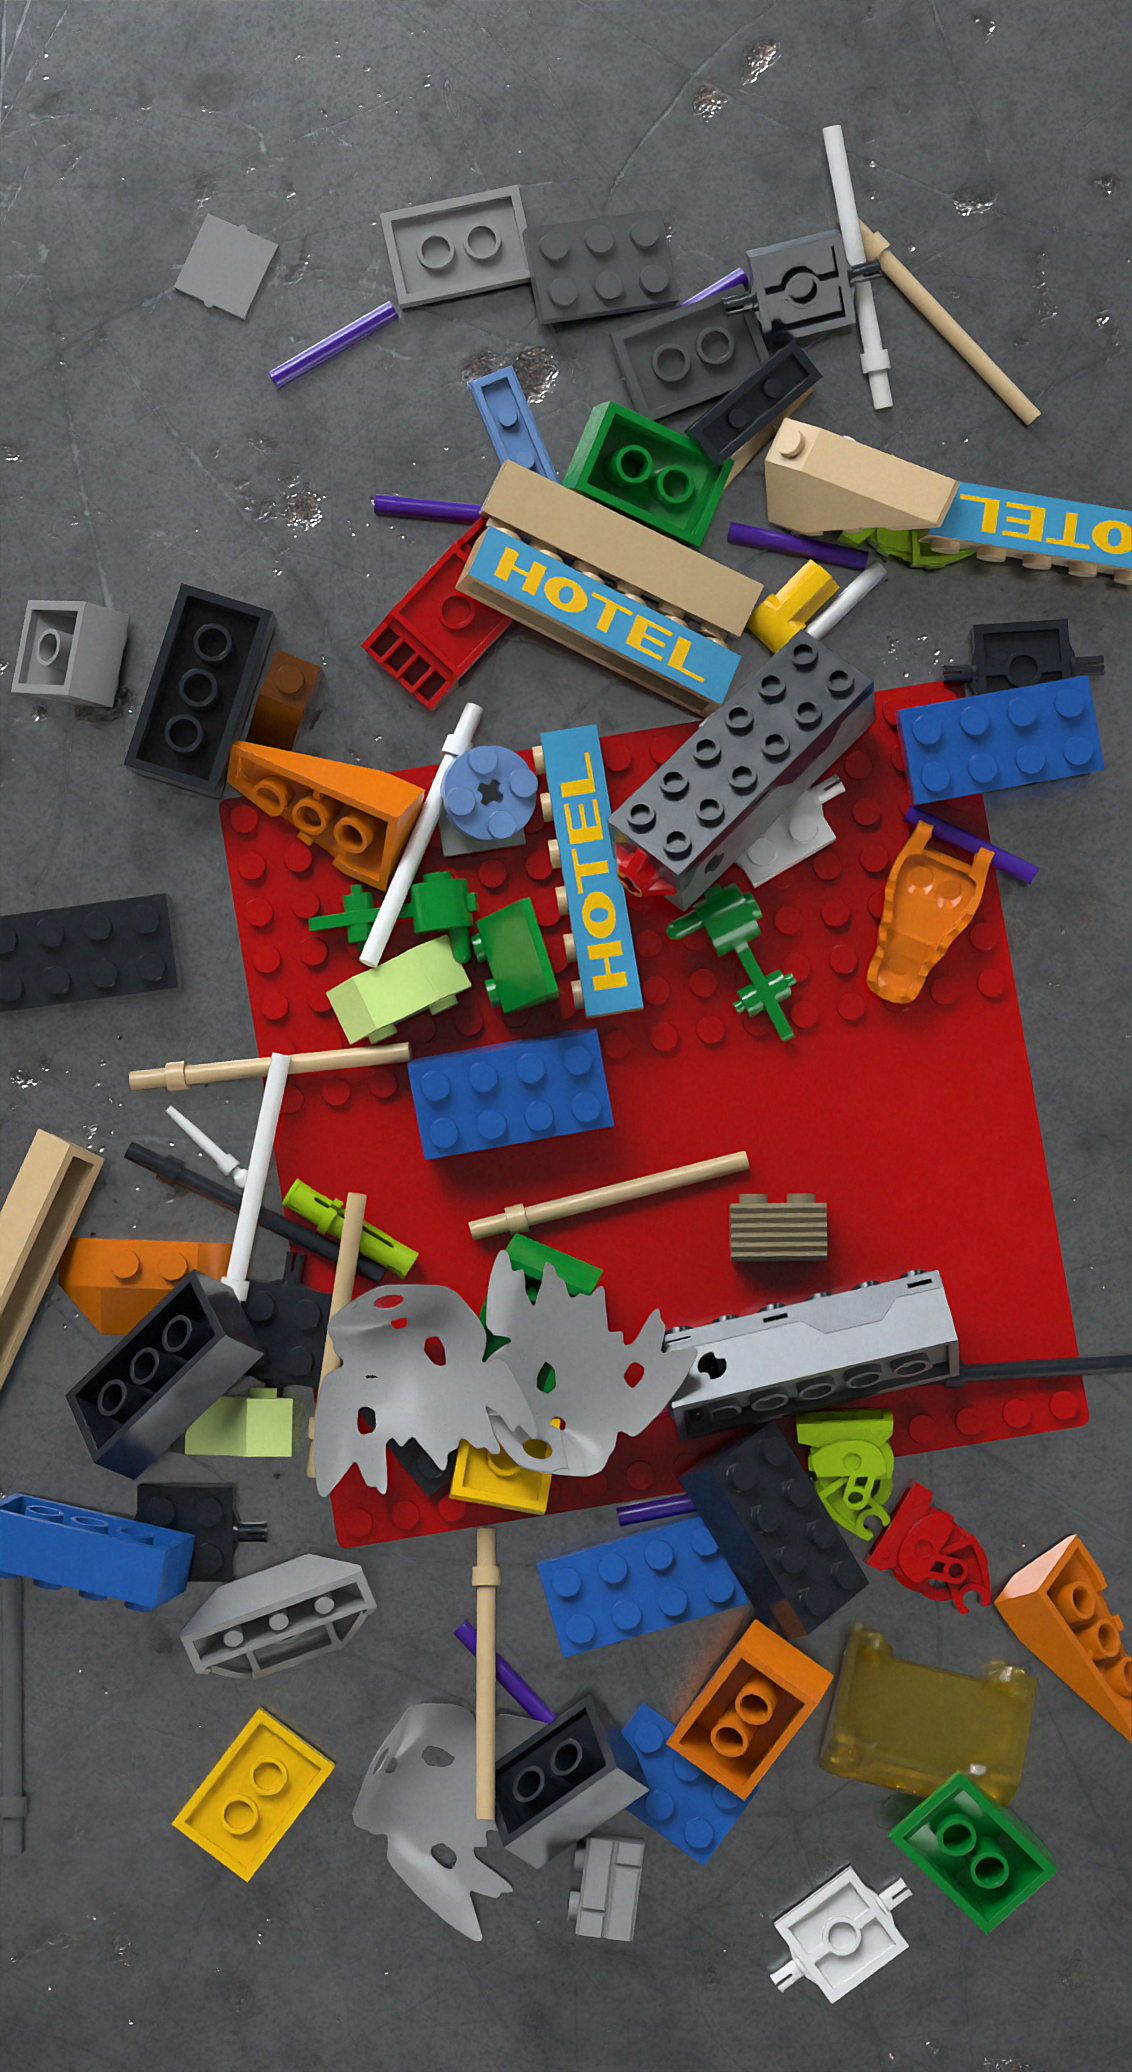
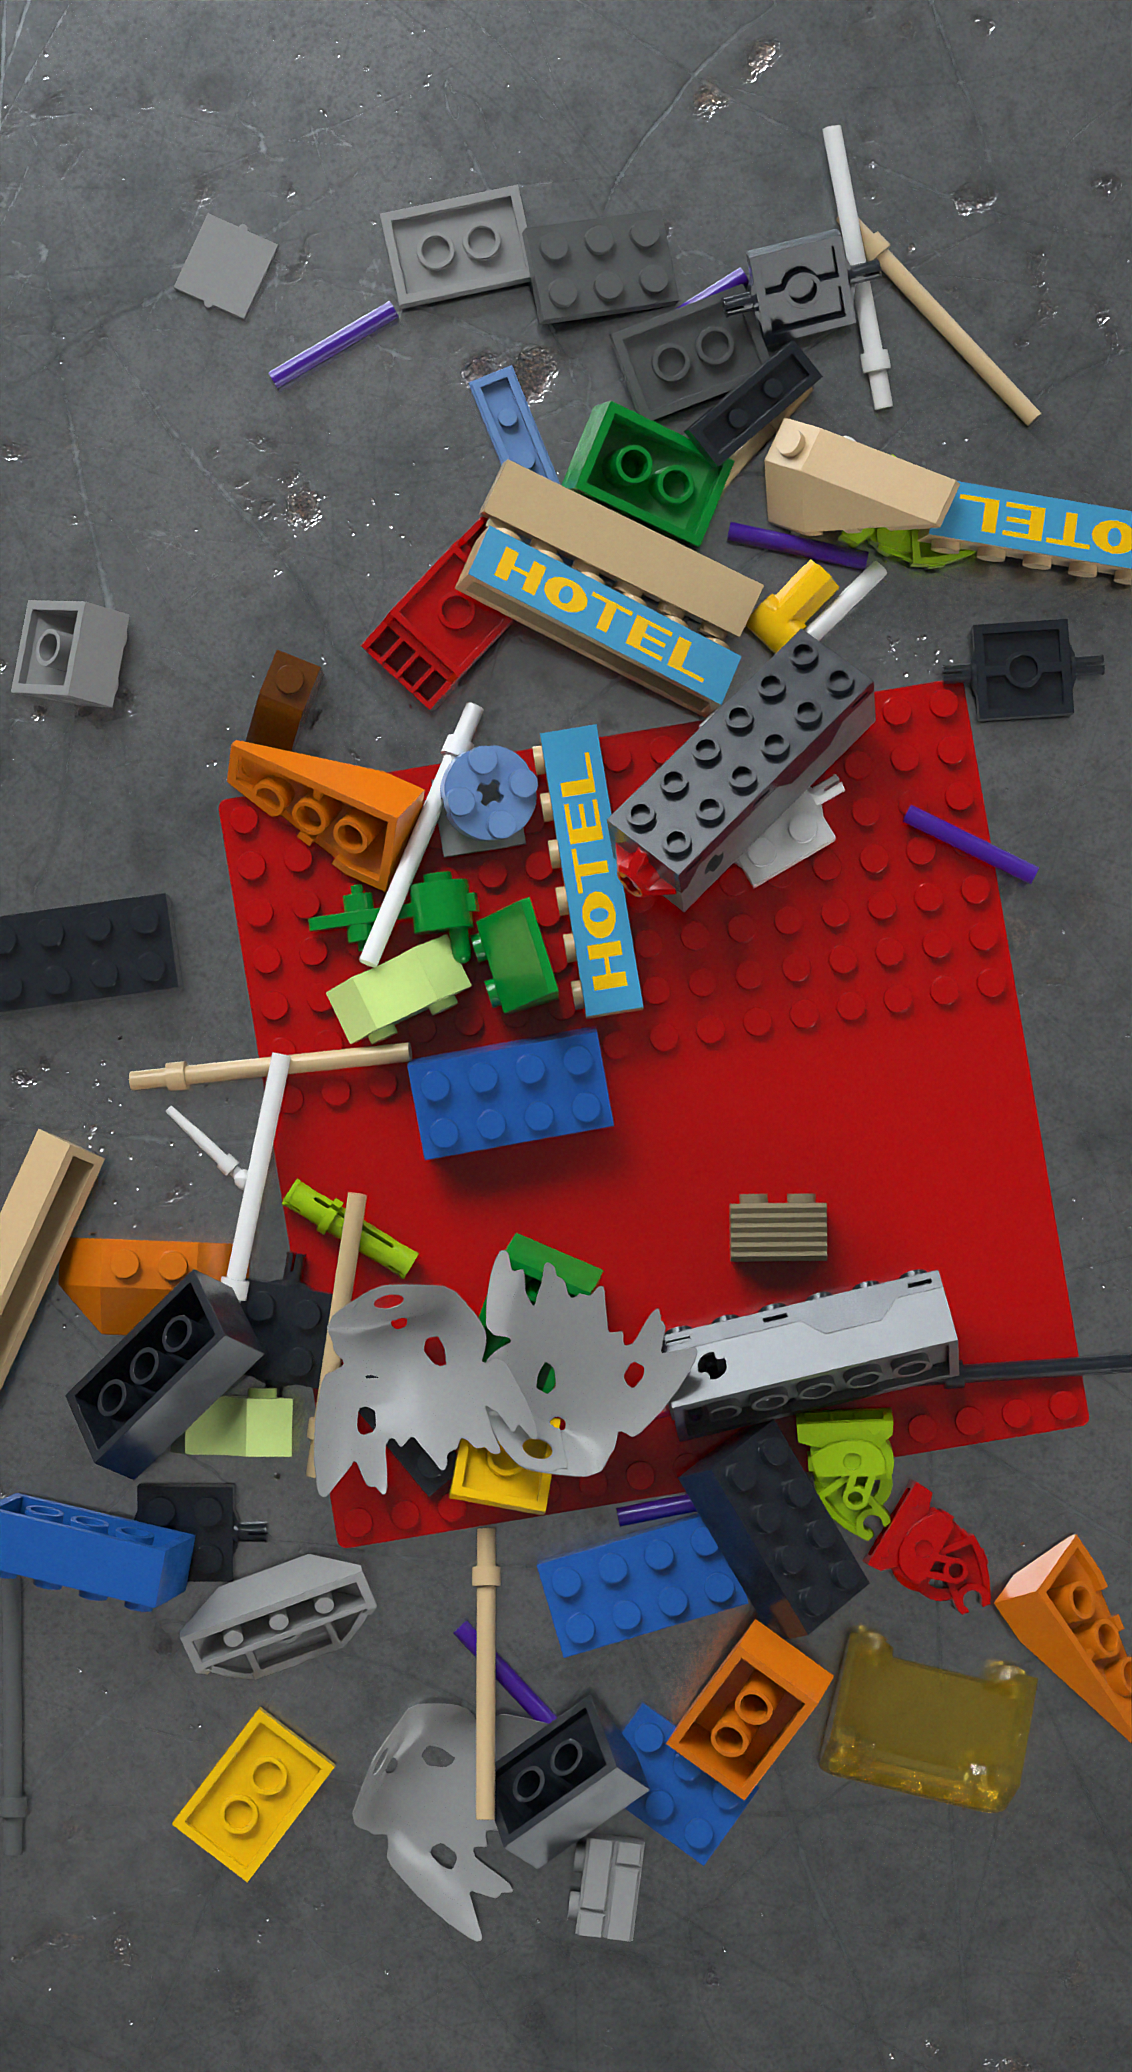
black brick [123,583,277,799] -> none
black bar [124,1141,387,1285] -> none
dark purple bar [374,494,483,524] -> none
tan bar [468,1151,750,1241] -> none
green piece [666,882,796,1043] -> none
white plate [770,1865,913,2004] -> none
orange animal [866,820,995,1004] -> none
green slope [888,1770,1058,1935] -> none
blue brick [894,675,1105,805] -> none

